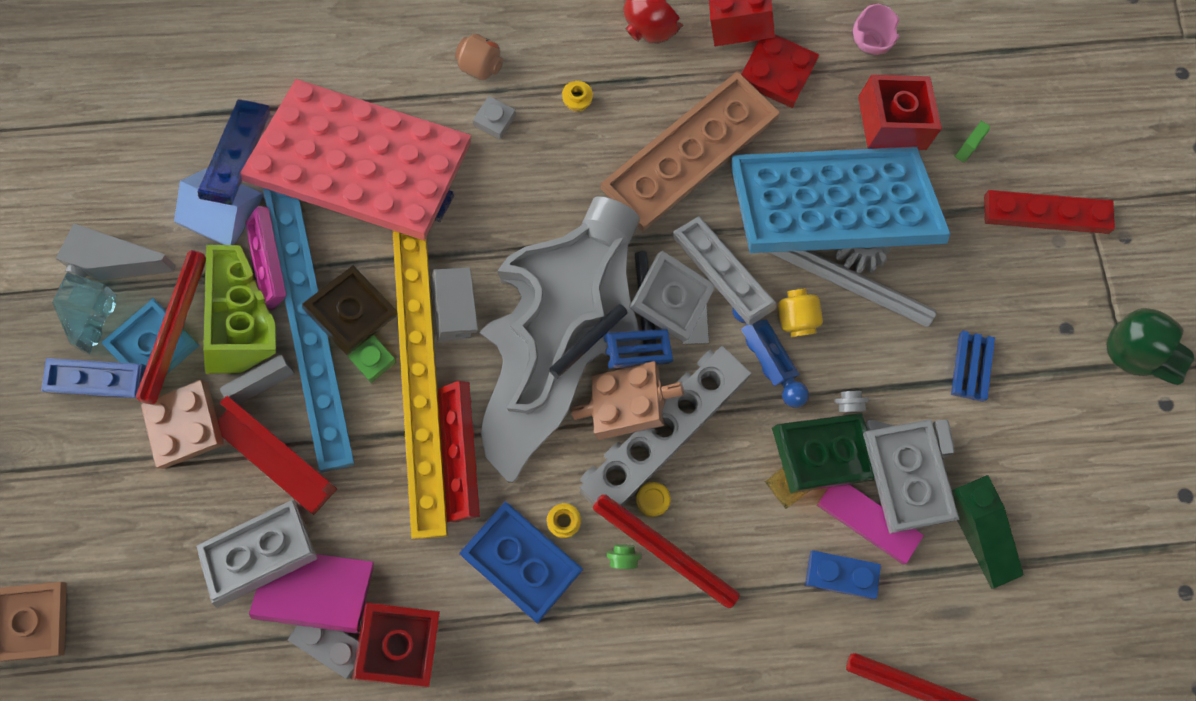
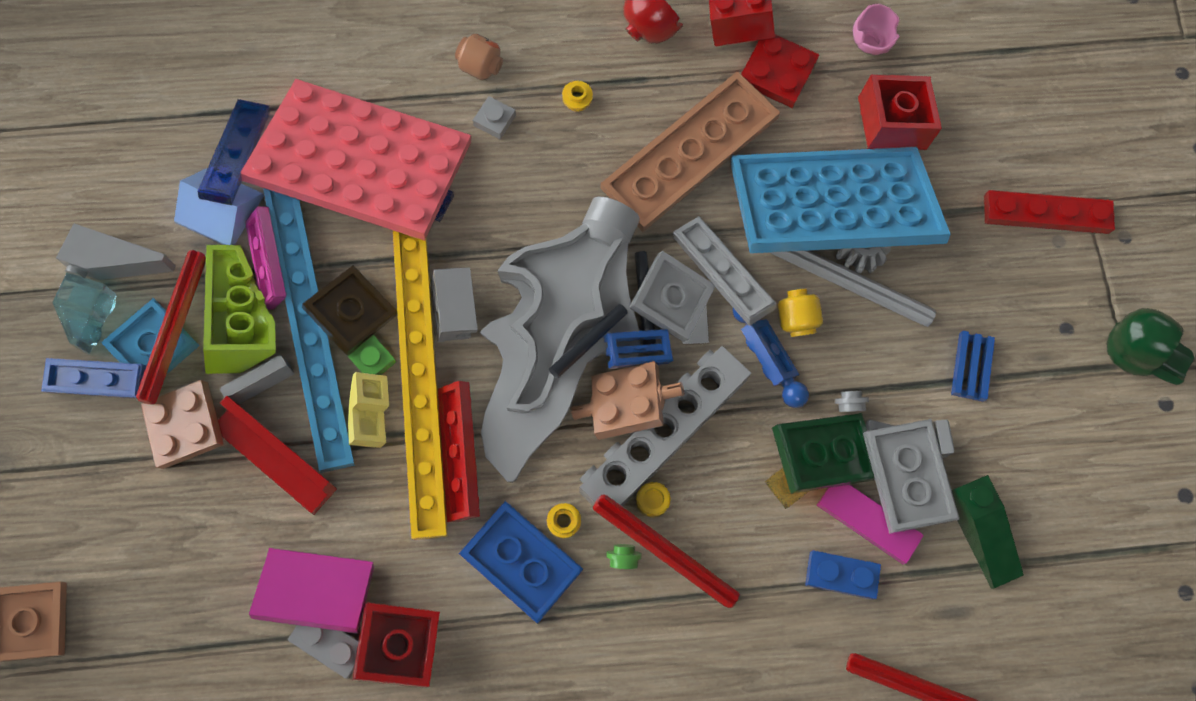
light grey tile [196,499,317,608] -> none
bright green tile [954,120,990,162] -> none
none -> light yellow slope [348,372,389,448]

